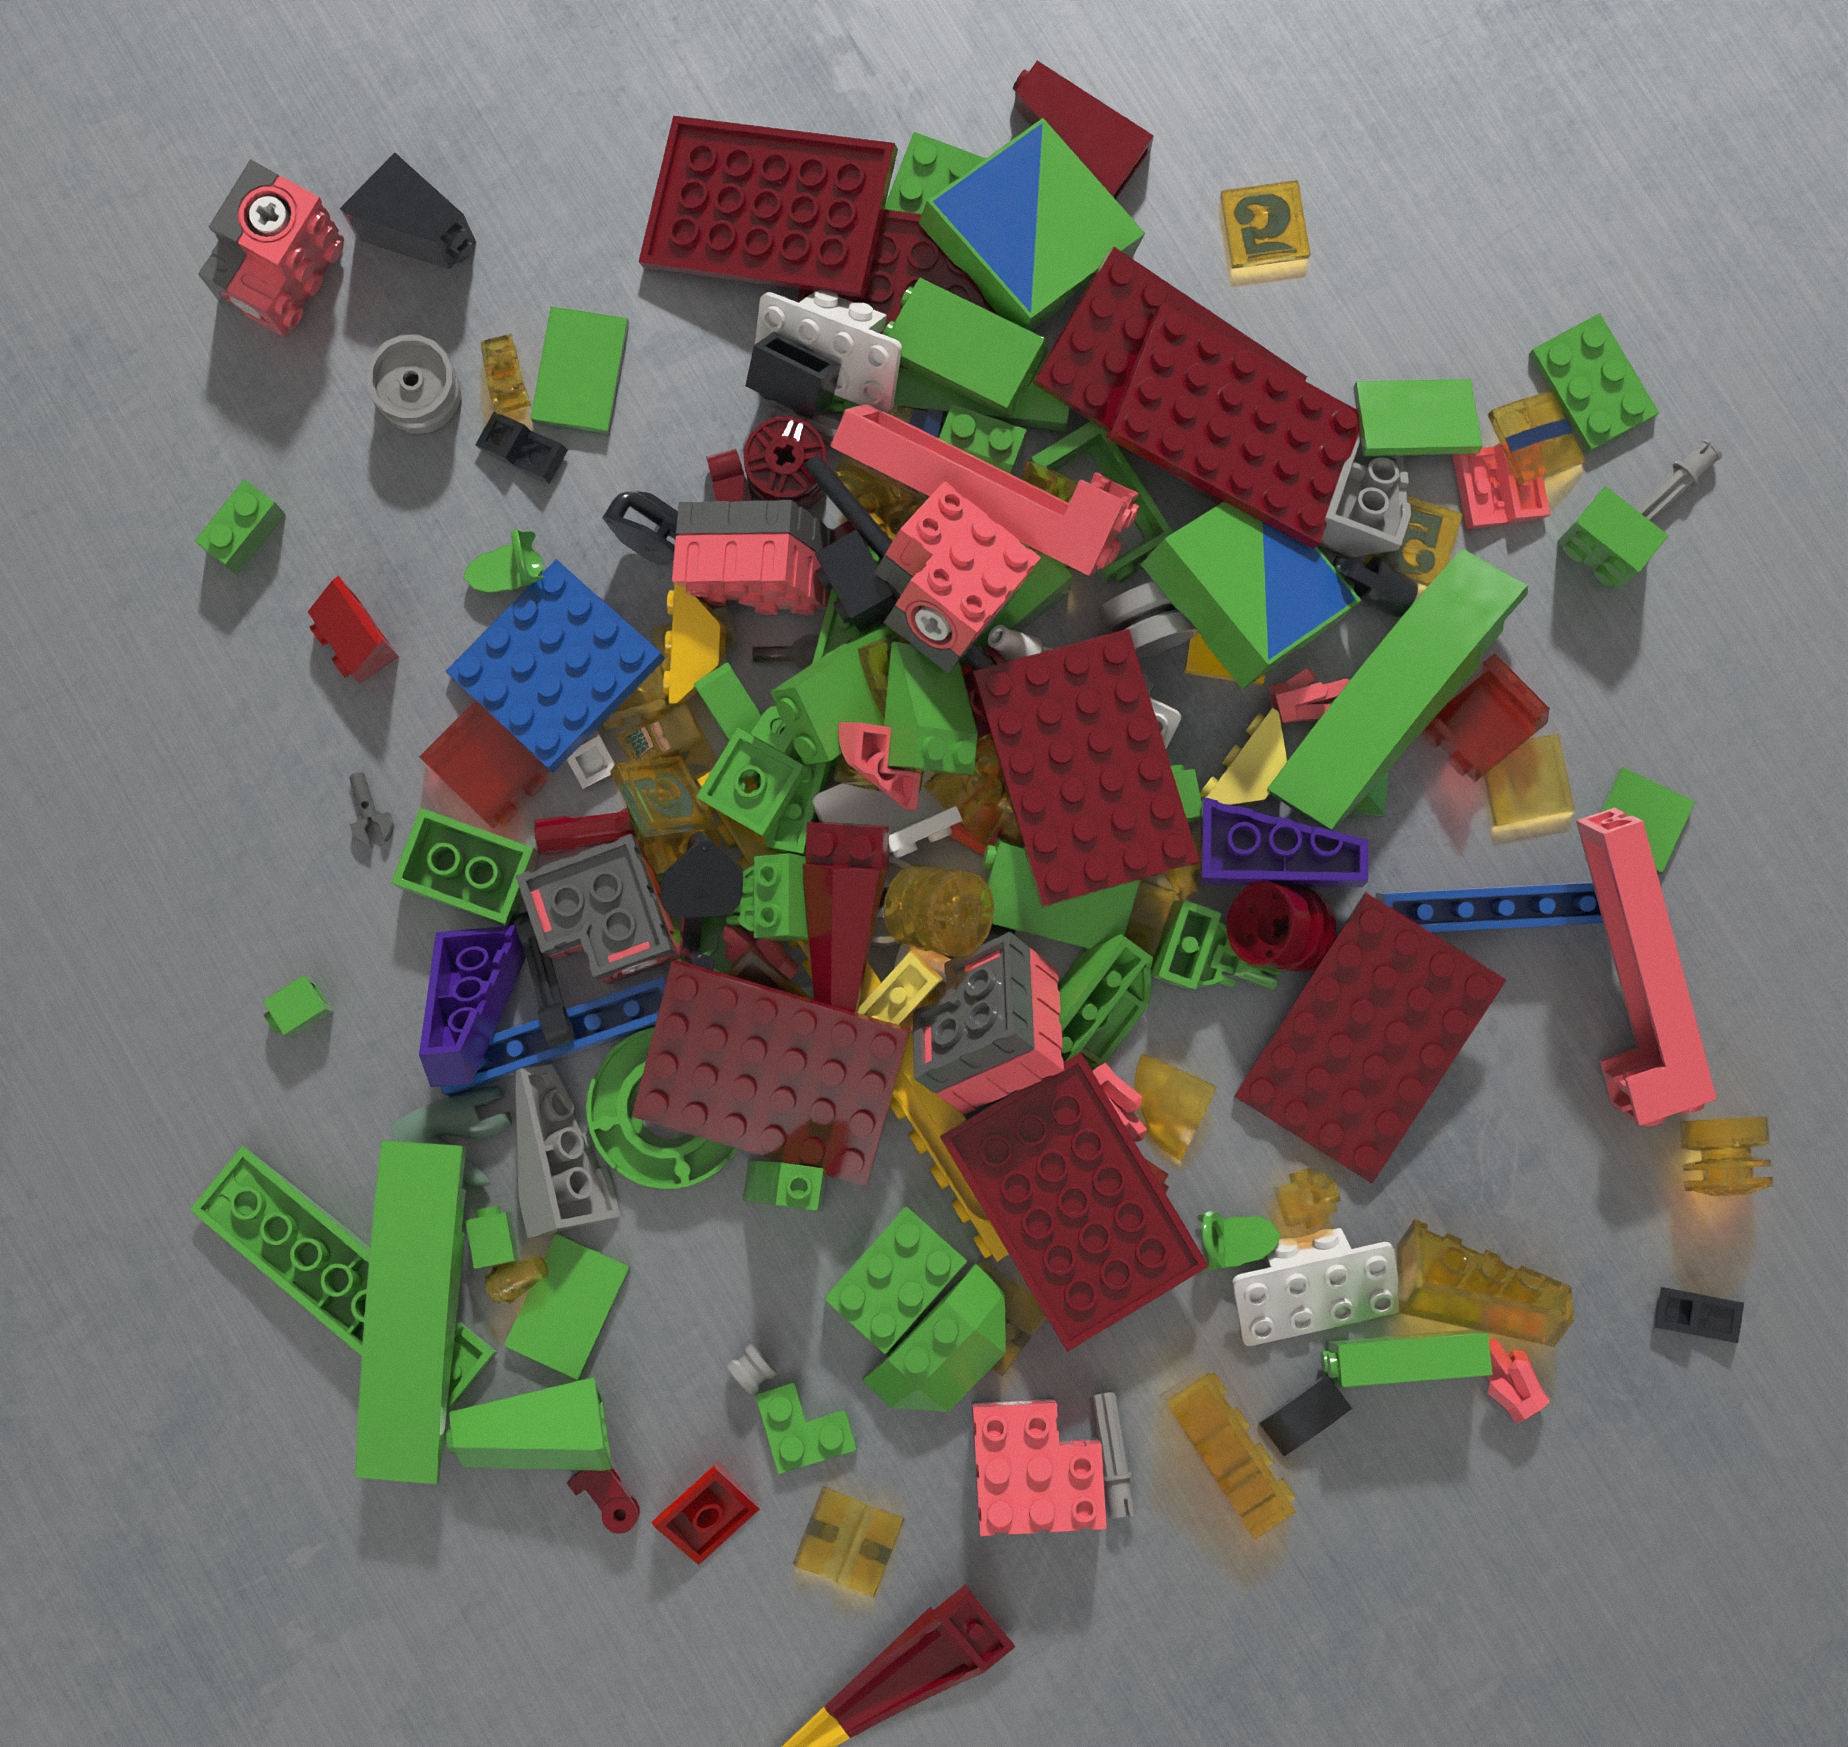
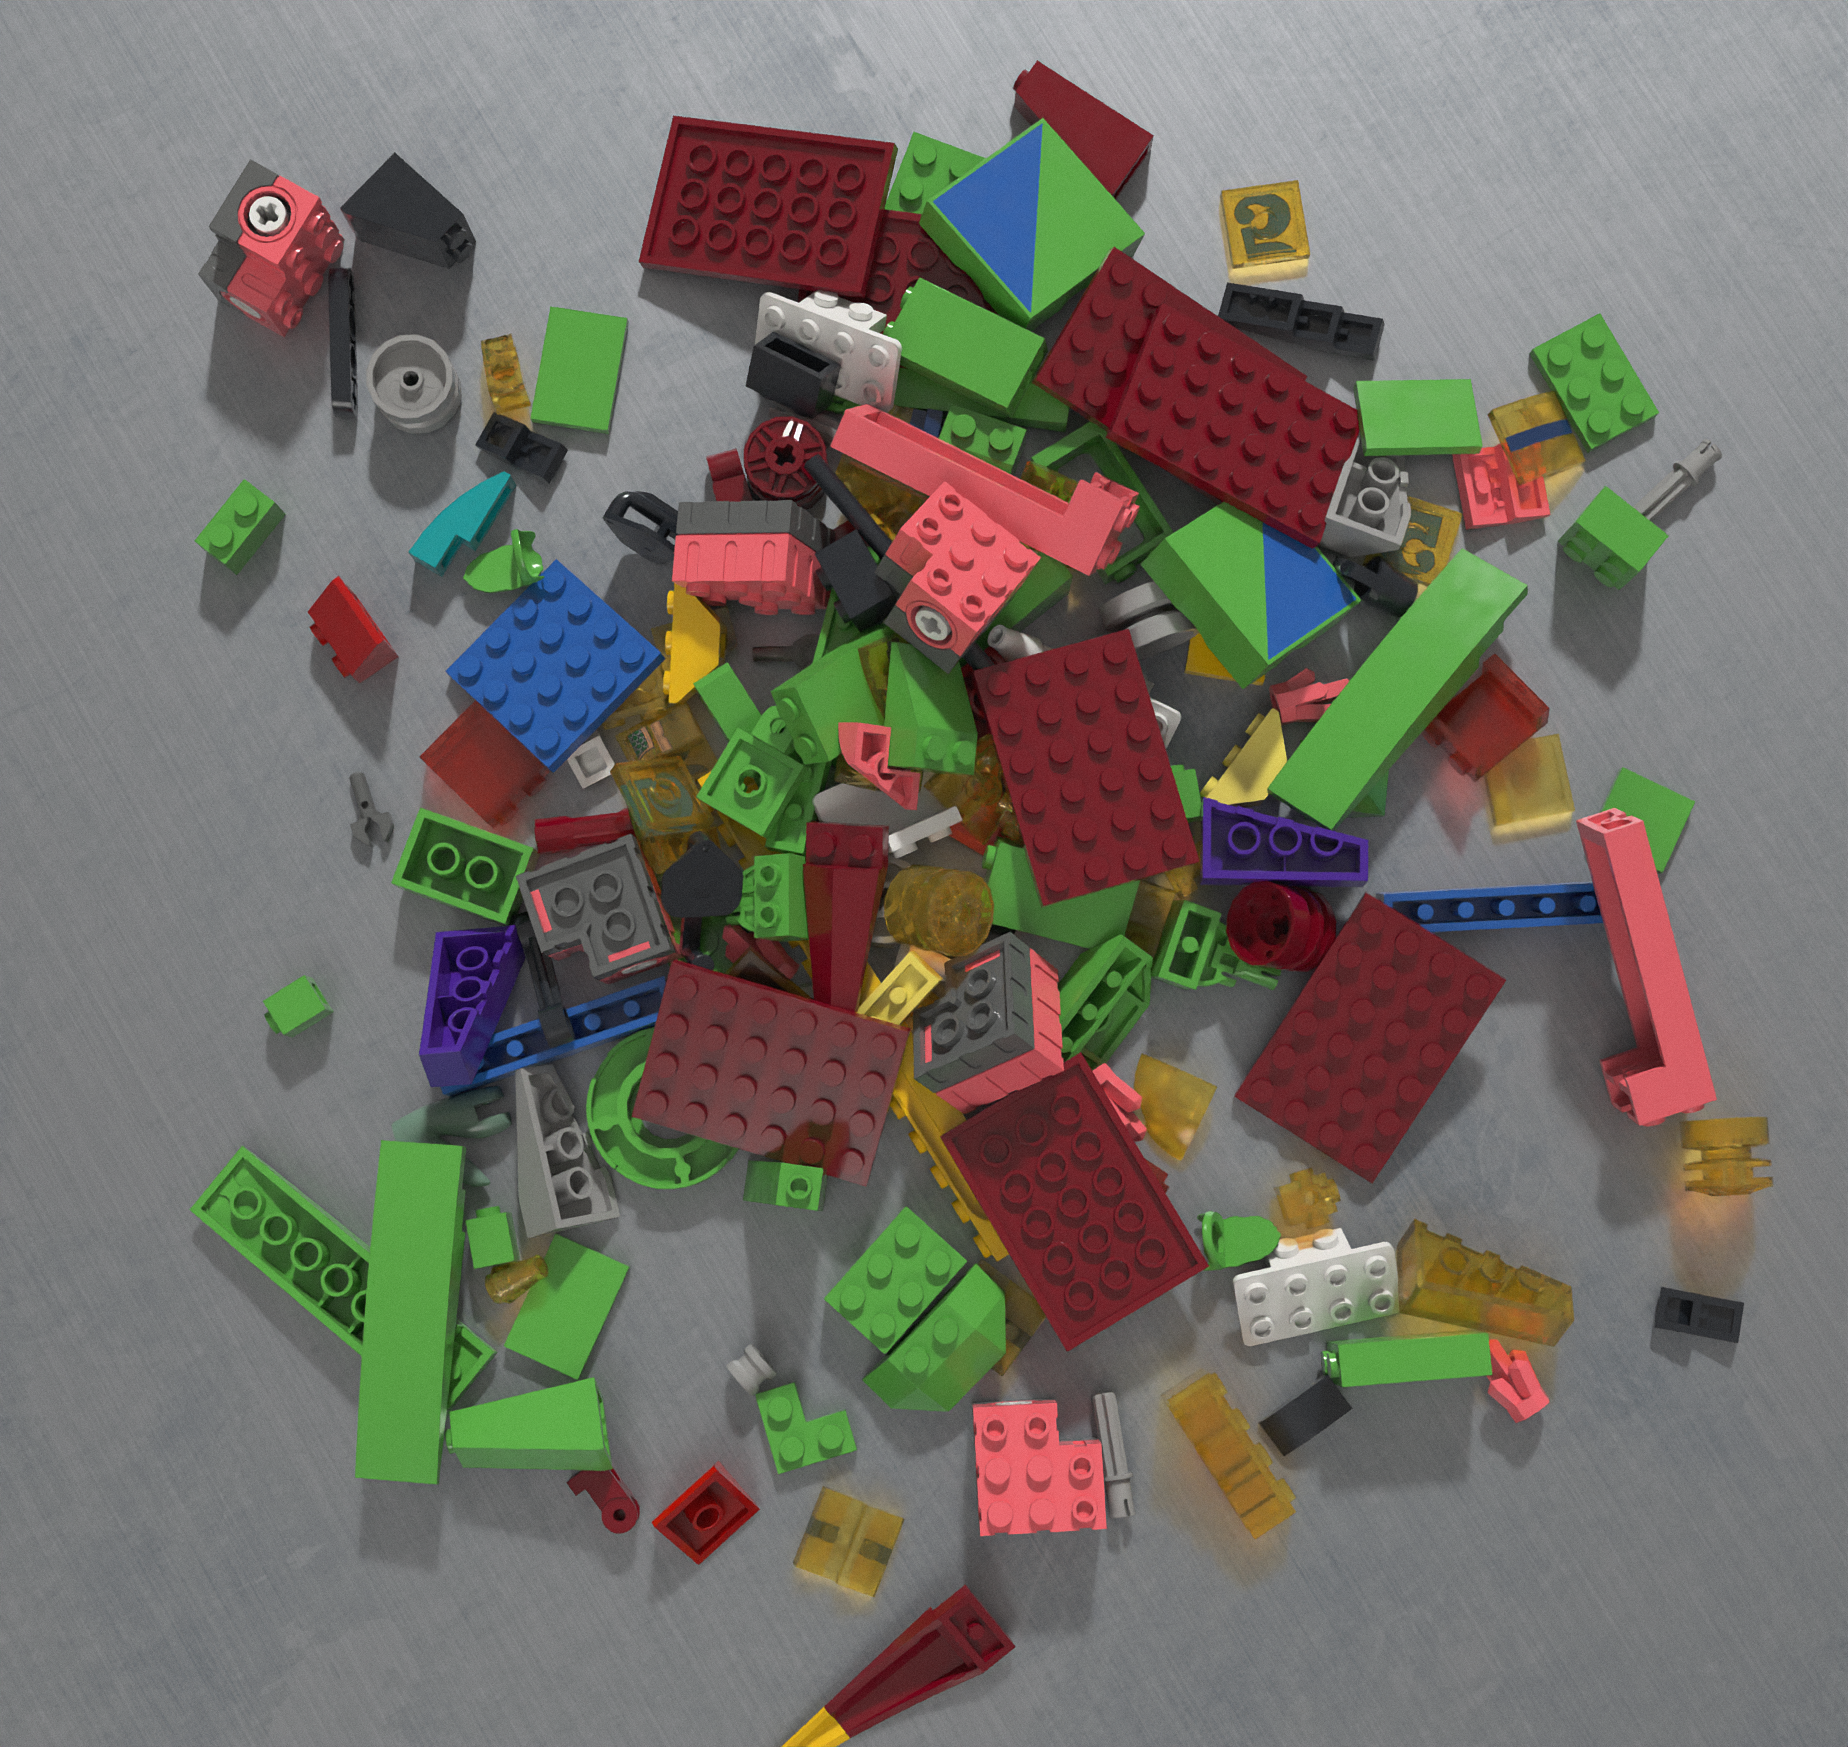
none -> black beam [328,267,358,418]
none -> teal slope [408,471,517,577]
none -> black slope [1218,282,1385,361]

